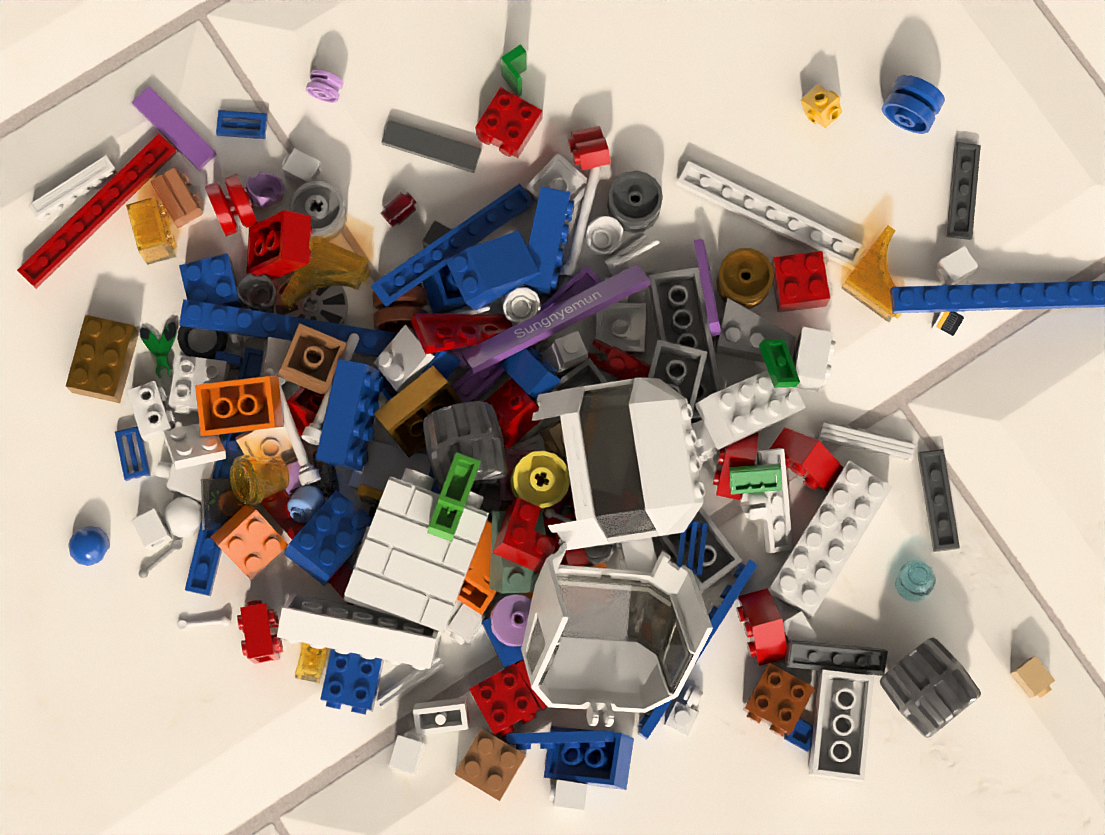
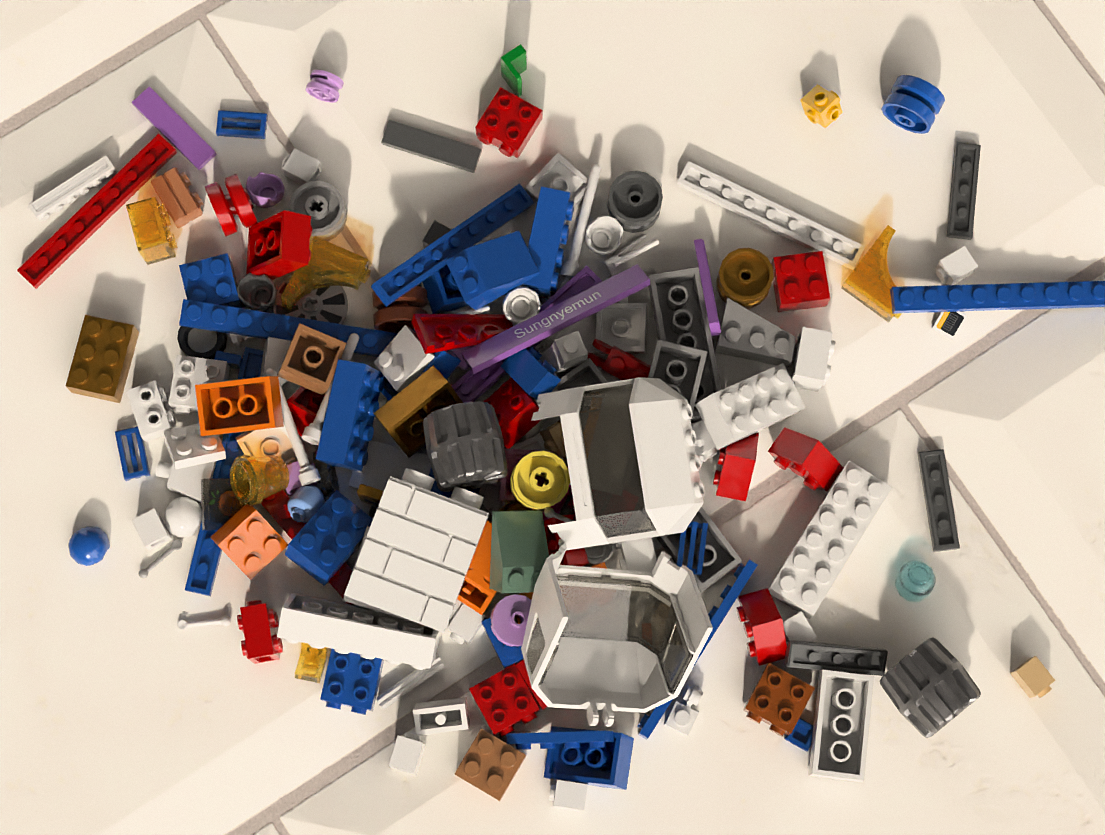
green piece [140,322,177,379] -> none
dark red brick [380,191,417,227] -> none
bright green slope [427,452,481,542] -> none
red brick [492,497,557,573] -> none
red brick [568,126,611,170] -> none
plate [729,463,782,495] -> none
white plate [741,448,793,553] -> none
green plate [759,339,800,388] -> none
white piece [818,421,916,462] -> none

